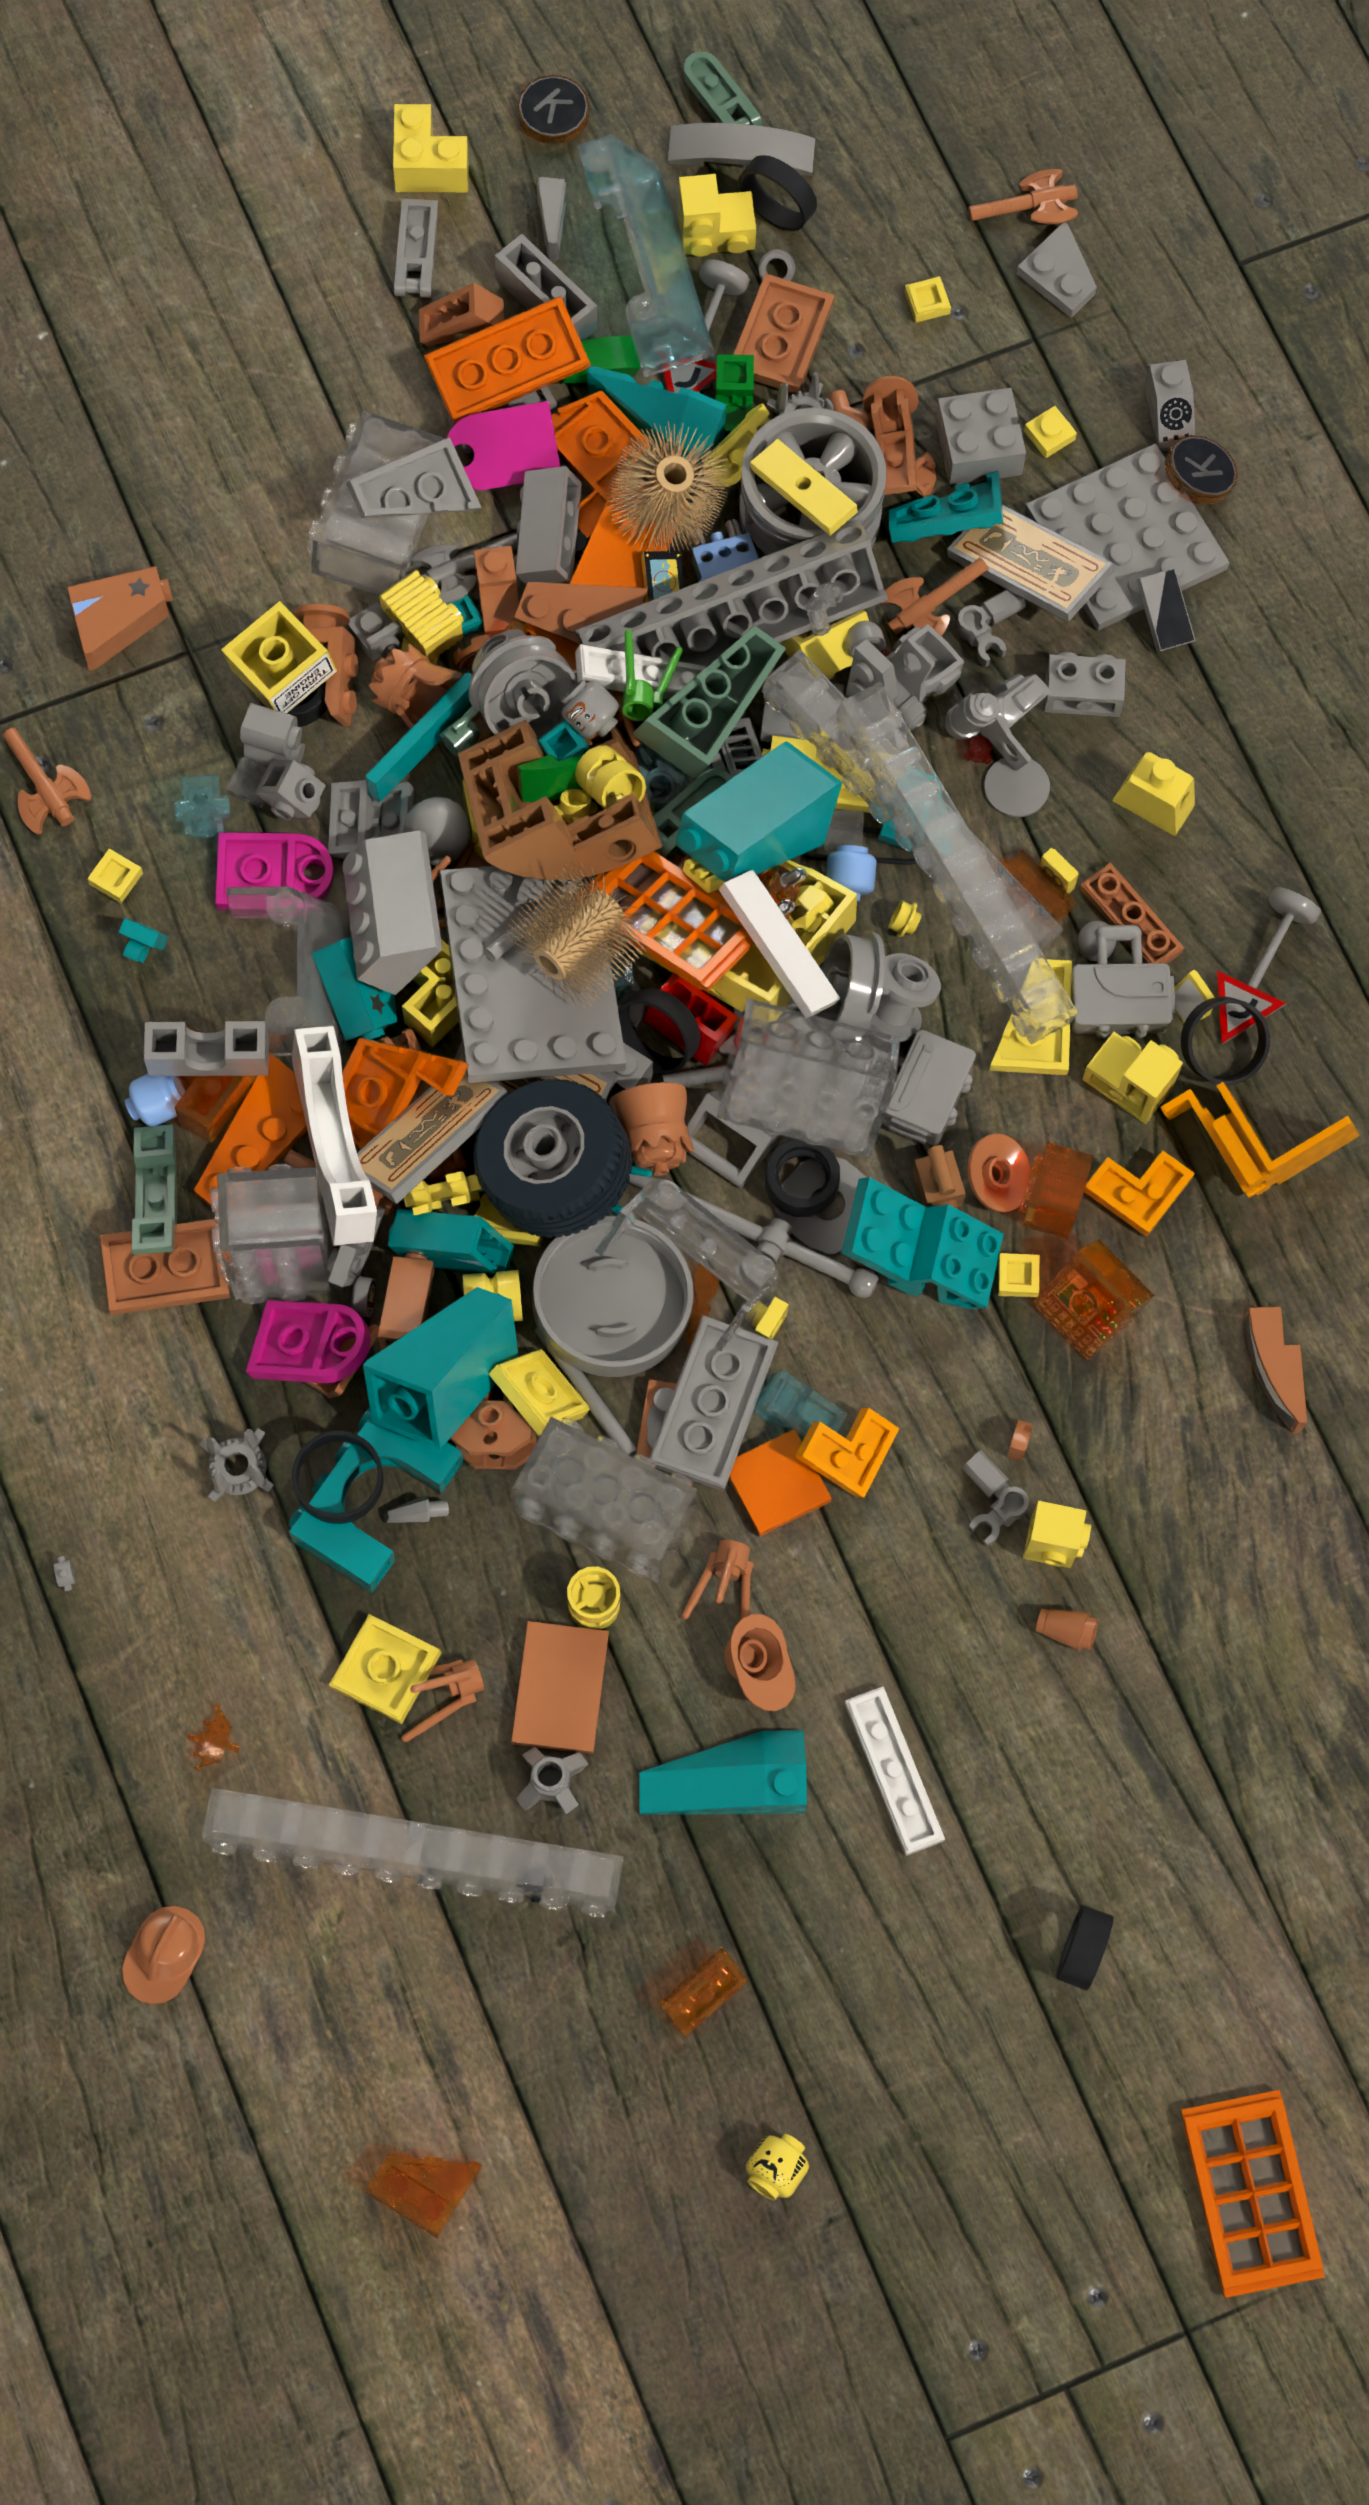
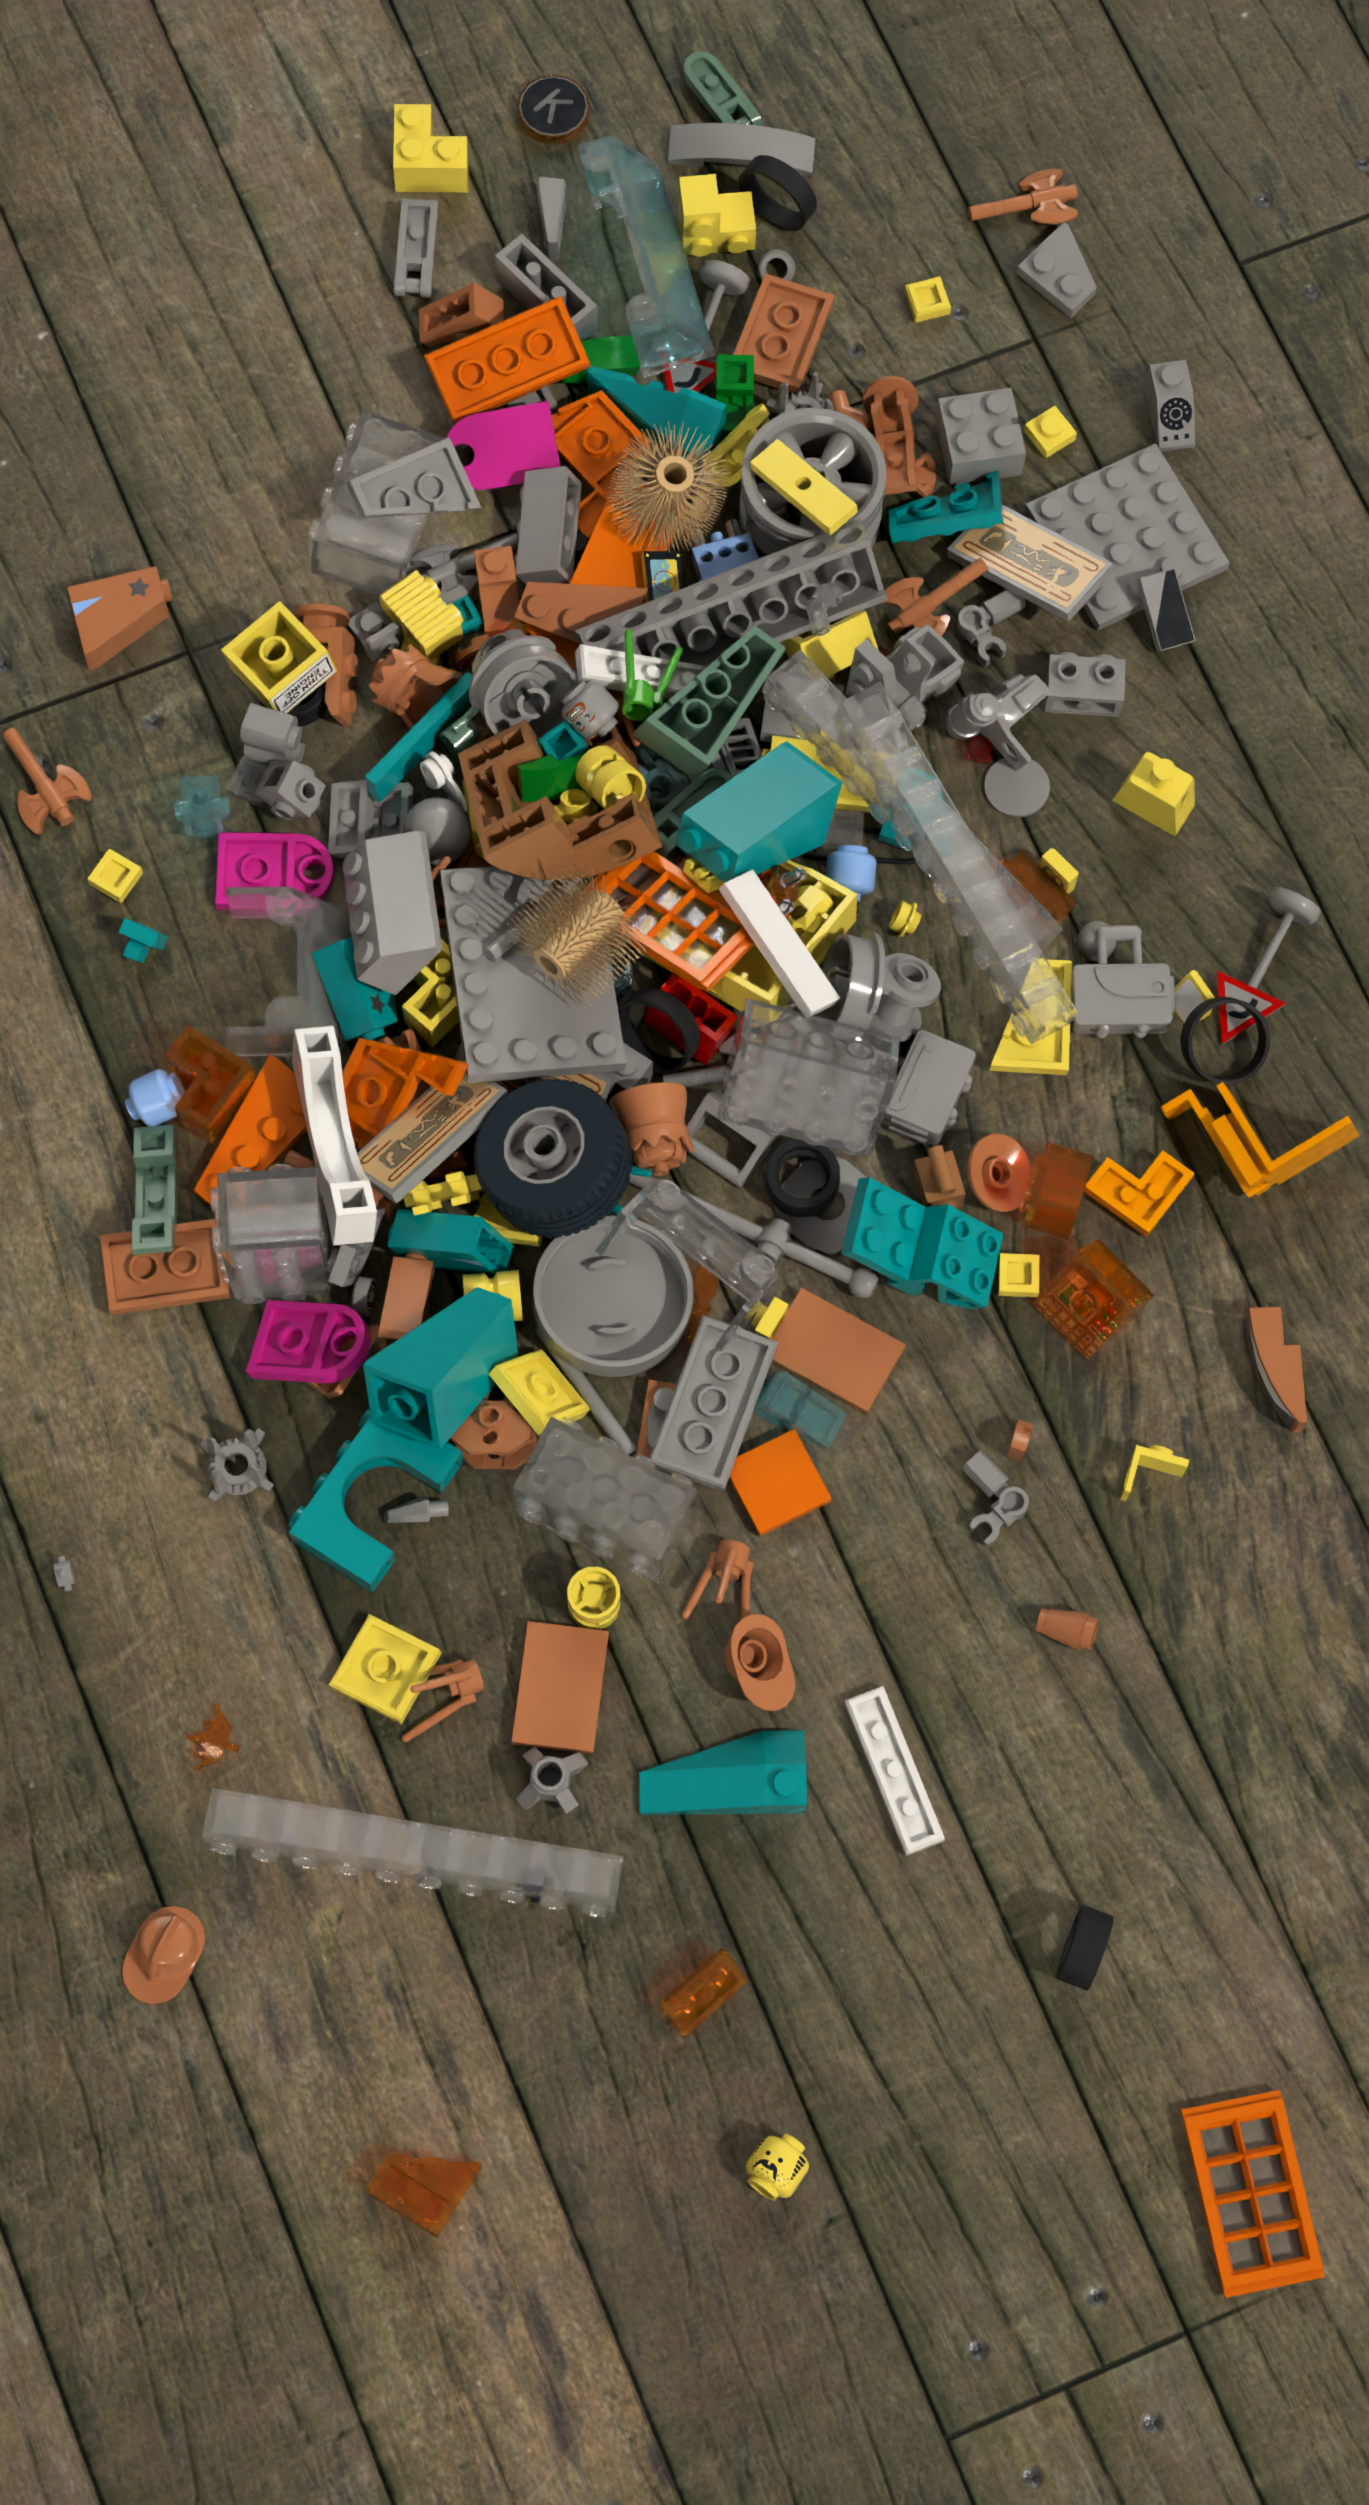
light grey arch [144,1021,269,1076] -> none
black tyre [292,1431,384,1524] -> none
light orange plate [795,1408,900,1498] -> none
light grey piece [846,620,886,657] -> none
light yellow brick [1023,1501,1091,1568] -> none
nougat tile [1080,862,1184,964] -> none
light yellow brick [1082,1032,1183,1124] -> none
tile [1164,435,1238,504] -> none
none -> white plate [420,751,468,812]
none -> nougat tile [772,1288,906,1415]
none -> light yellow bracket [1120,1445,1189,1501]

